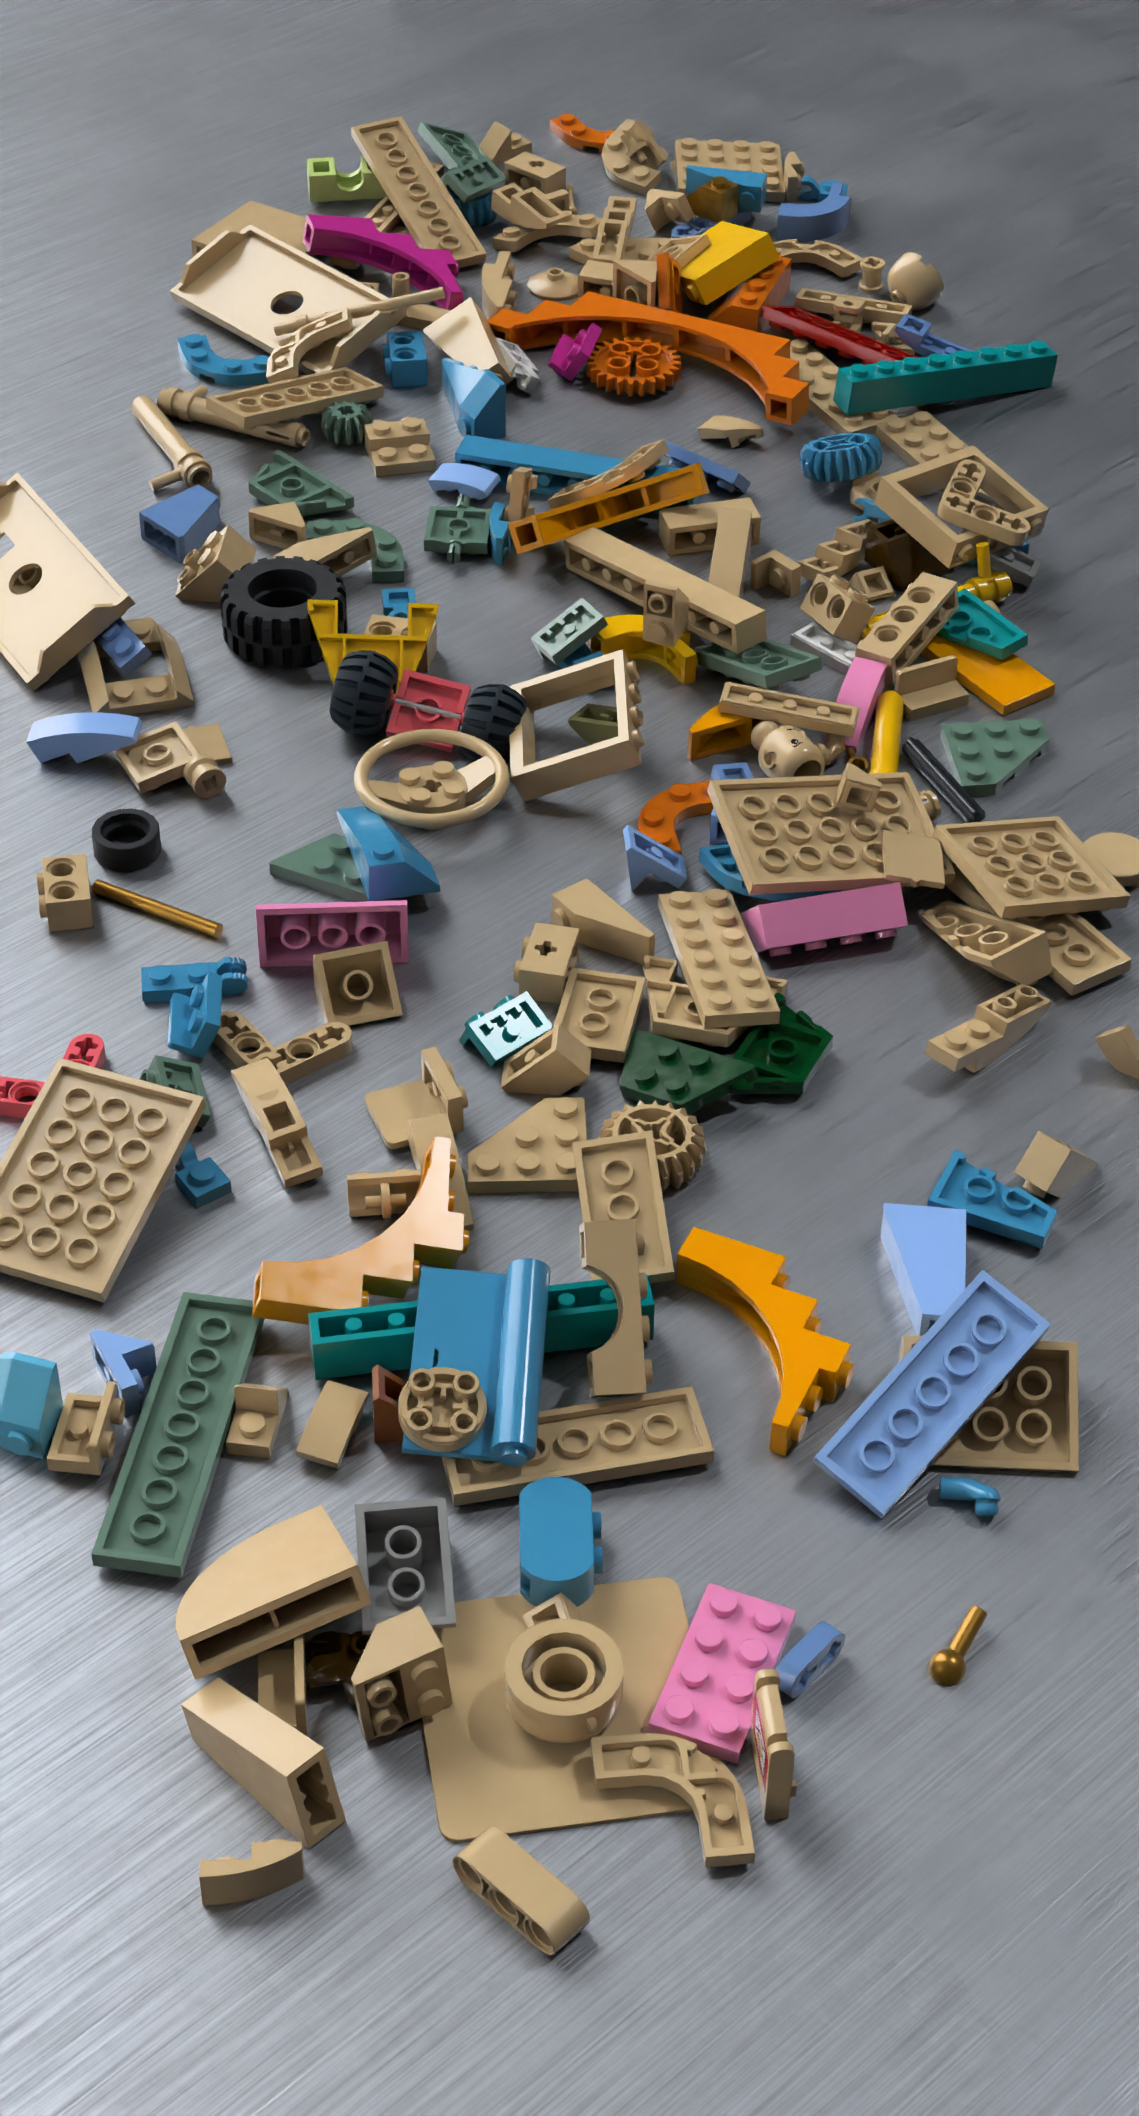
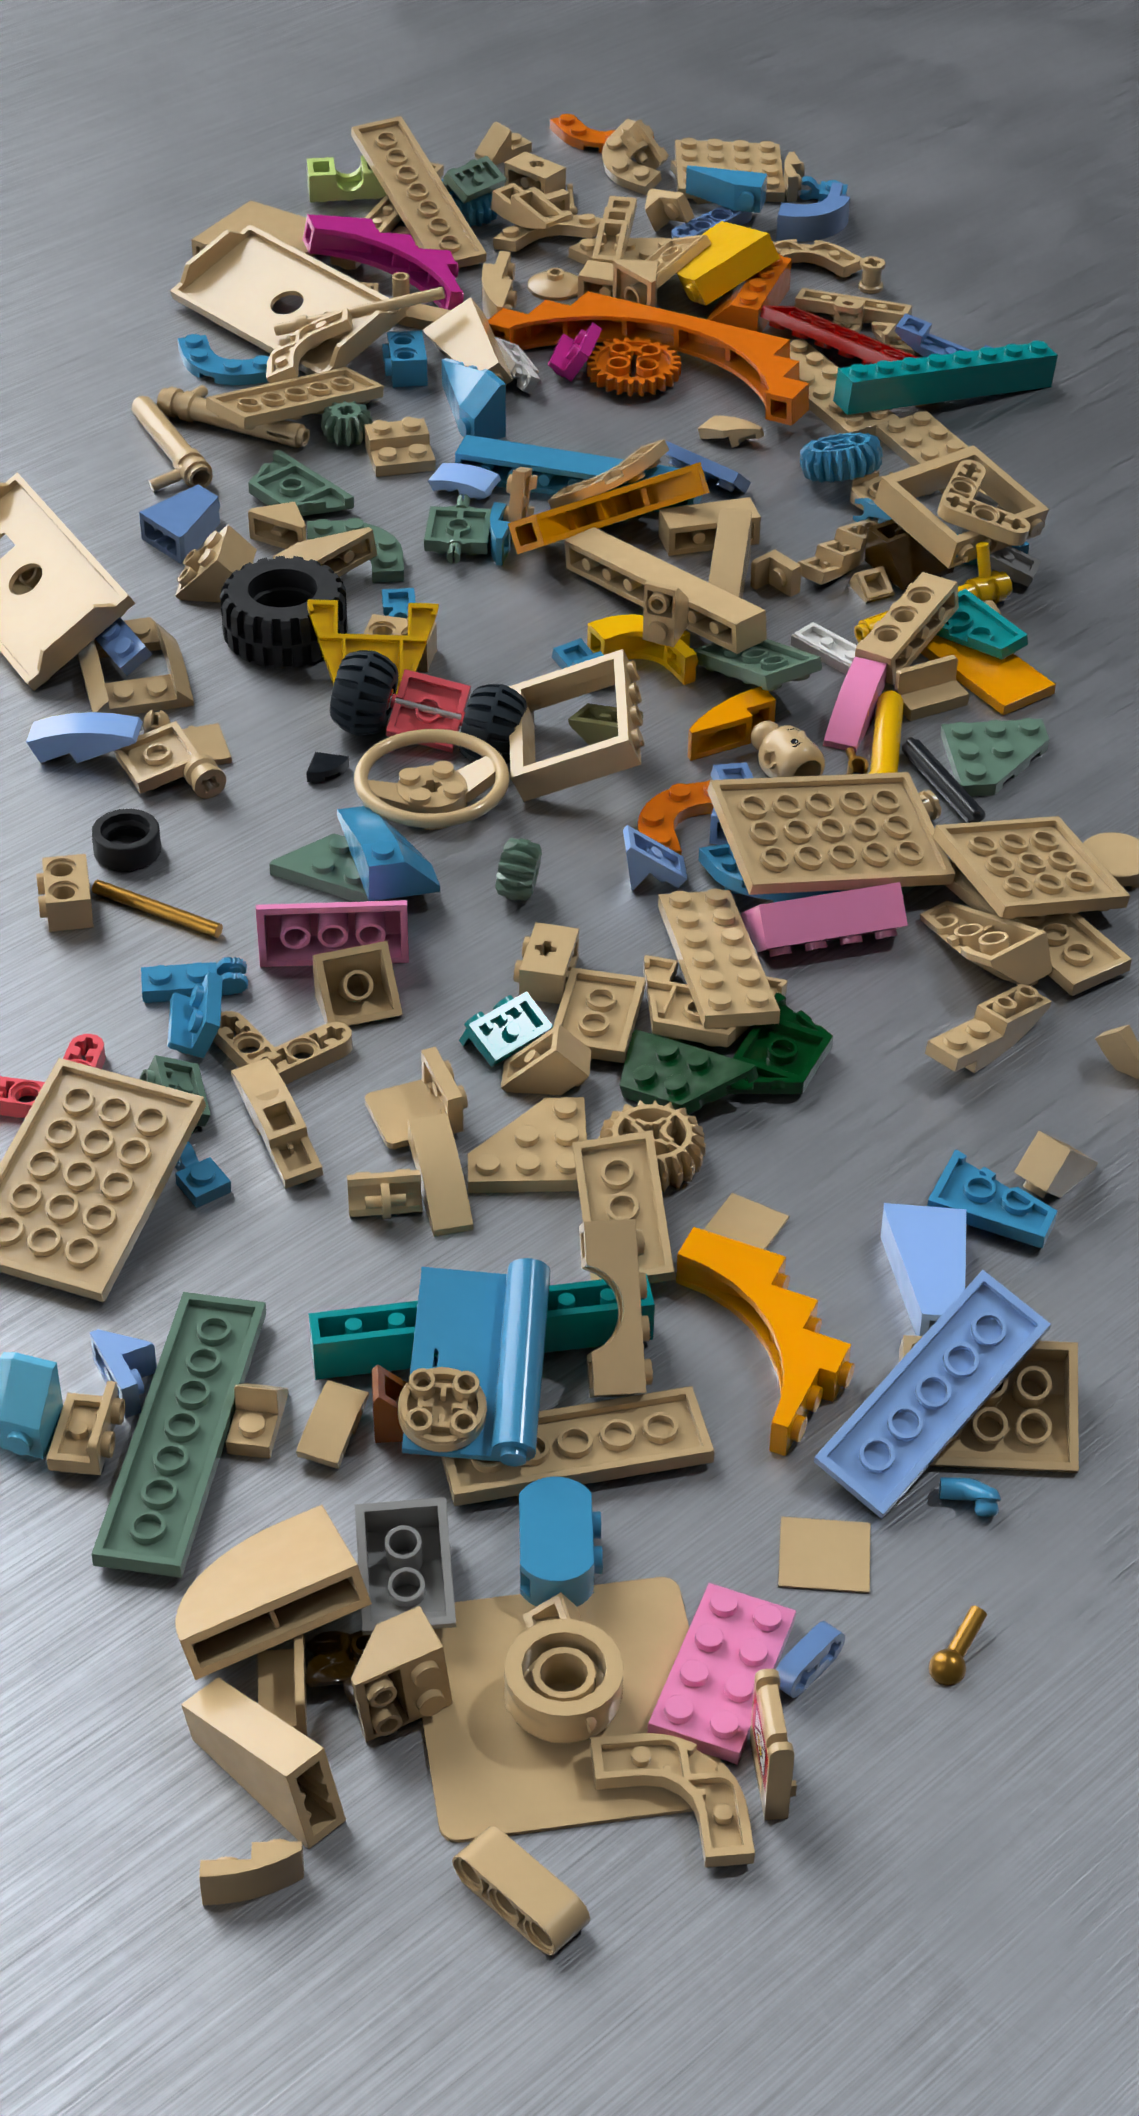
light orange arch [252,1136,469,1324] -> none
sand green plate [418,122,486,170] -> none
sand green bracket [531,598,608,665] -> none
tan slope [550,878,655,965] -> none
orange plate [656,253,683,314] -> none
pearl gold slope [686,176,739,223] -> none
tan tile [718,682,860,738] -> none
tan brick [800,574,875,644] -> none
tan arm [816,733,845,766] -> none
tan slope [837,763,882,813] -> none
tan piece [881,830,945,889] -> none
tan cylinder [887,252,944,310] -> none
none -> tan hinge [143,710,170,734]
none -> black tile [306,752,349,782]
none -> sand green gear [495,838,542,901]
none -> tan window [703,1193,789,1250]
none -> tan piece [778,1516,871,1593]

